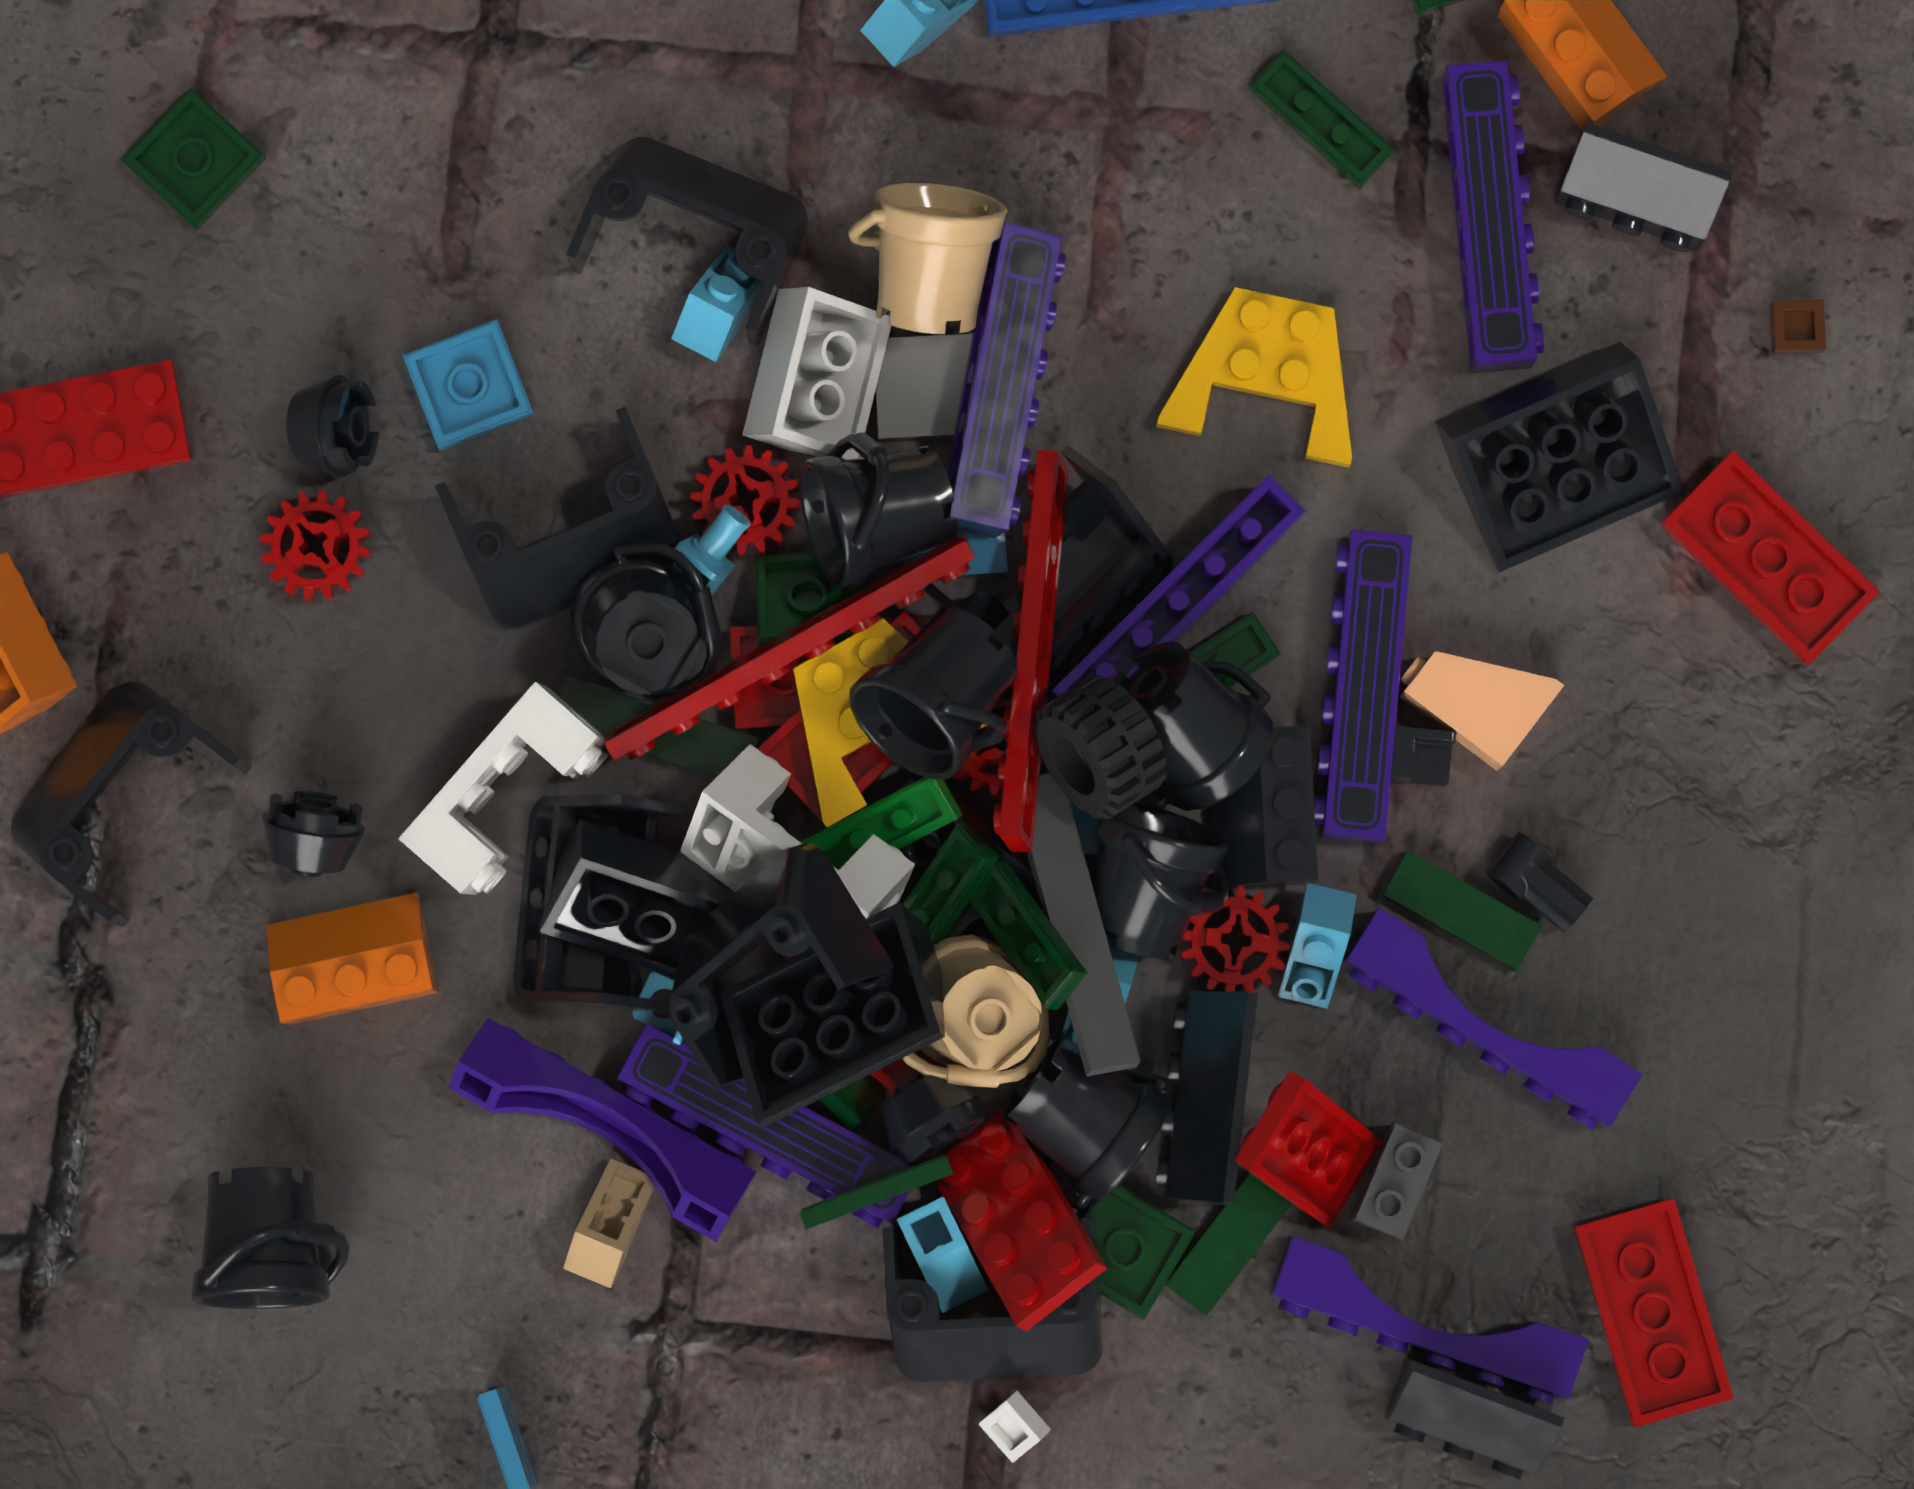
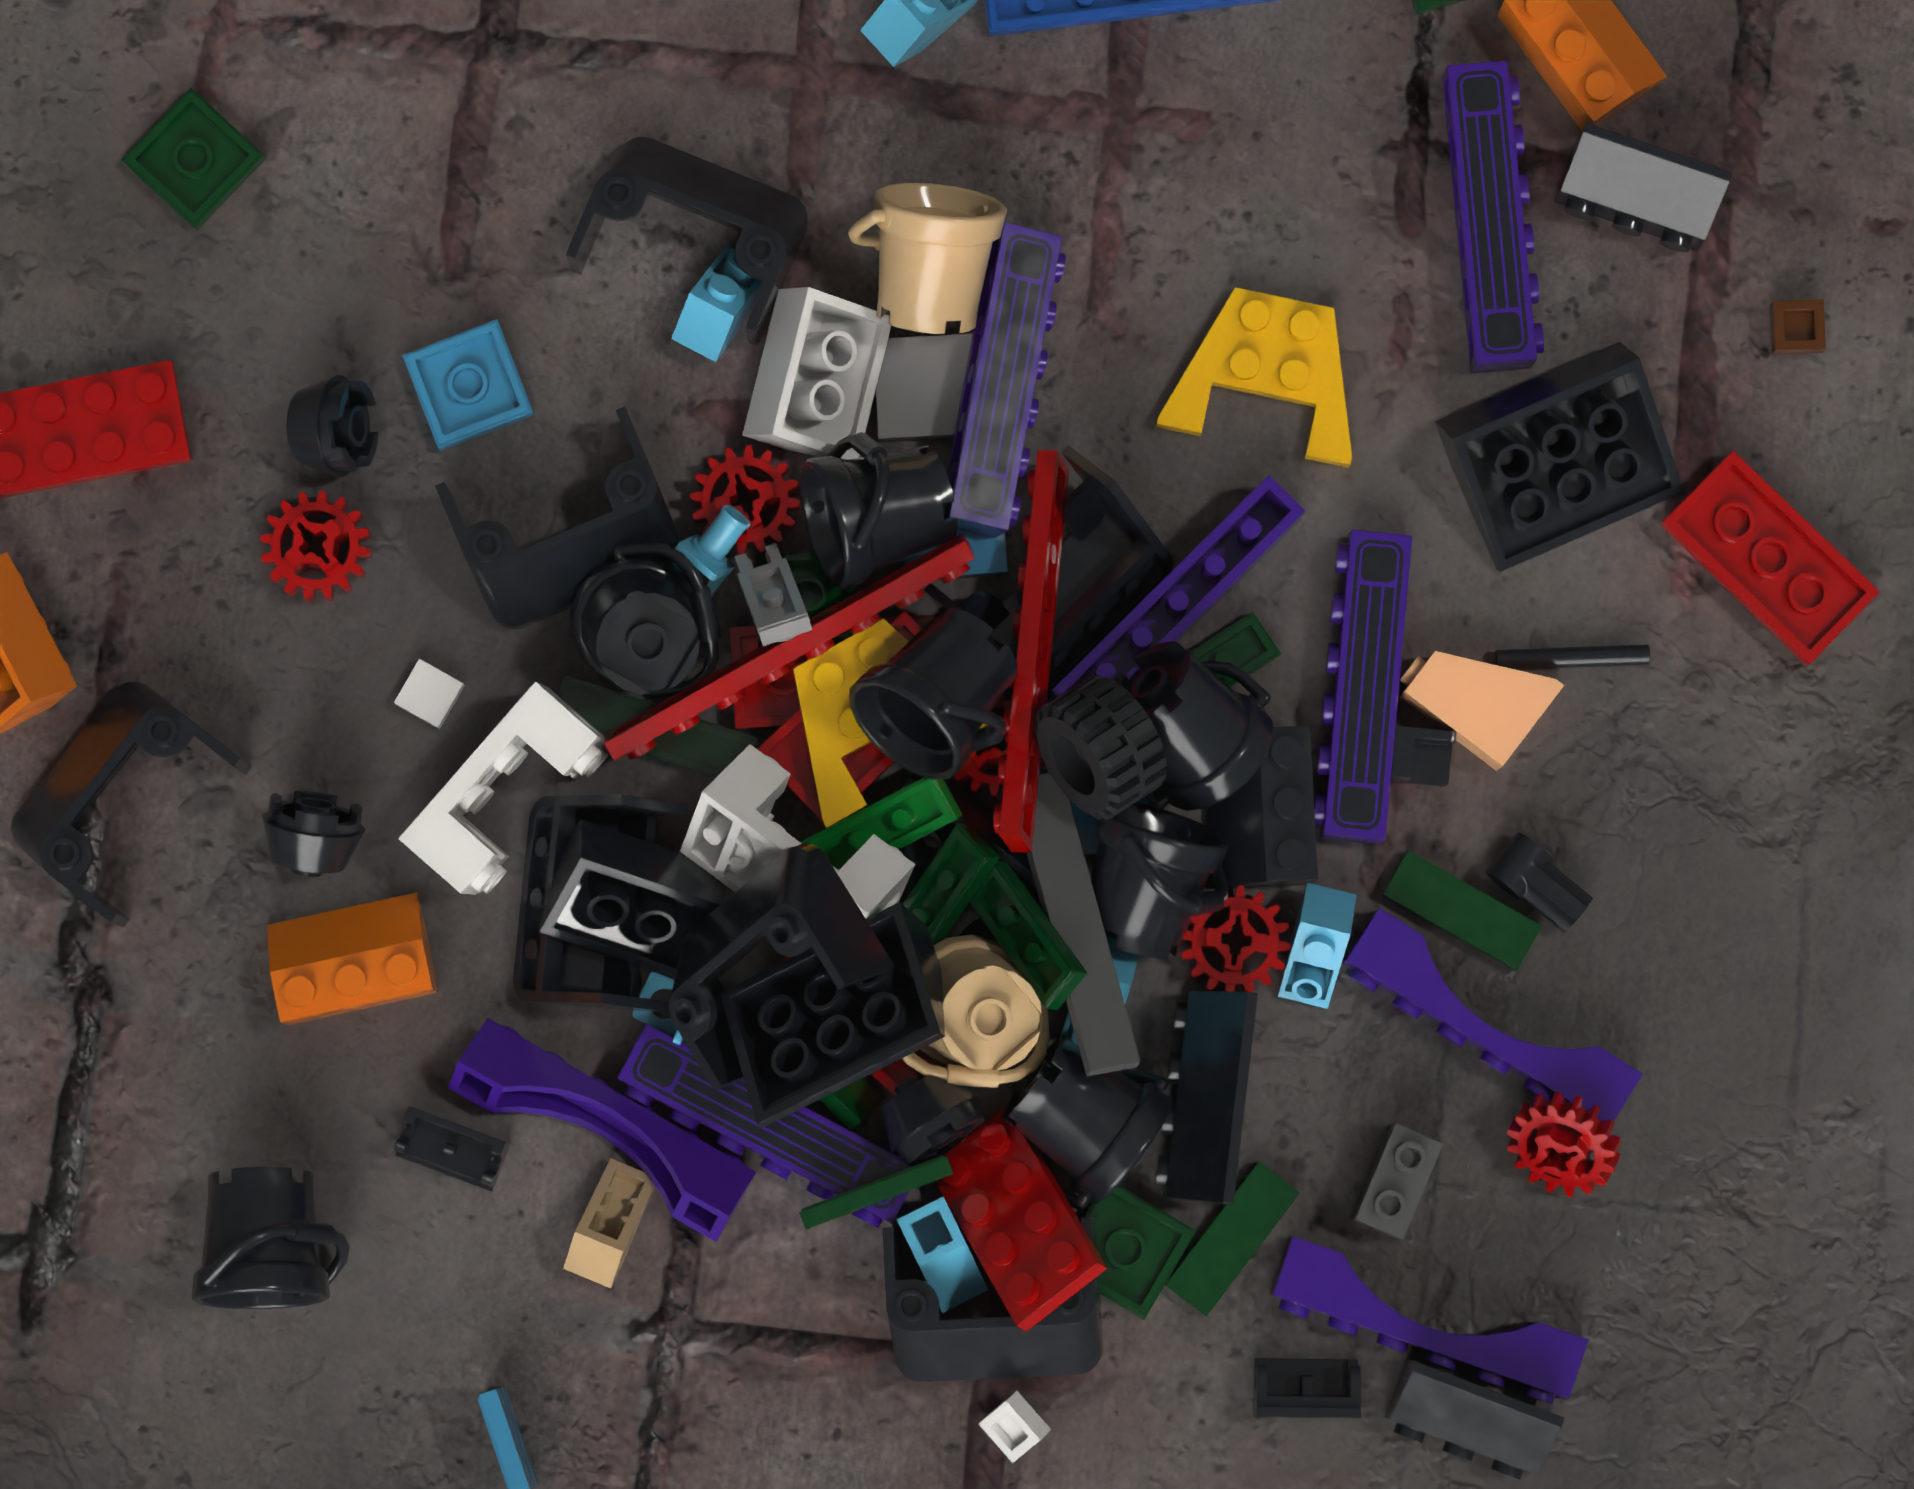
red plate [1234,1070,1383,1229] -> none
dark green tile [1249,49,1395,190] -> none
red plate [1573,1198,1734,1428] -> none
none -> white tile [394,659,465,729]
none -> black hinge [394,1106,511,1192]
none -> light grey hinge [734,543,812,646]
none -> black hinge [1253,1358,1361,1418]
none -> black bar [1495,644,1650,670]
none -> red gear [1507,1091,1621,1197]

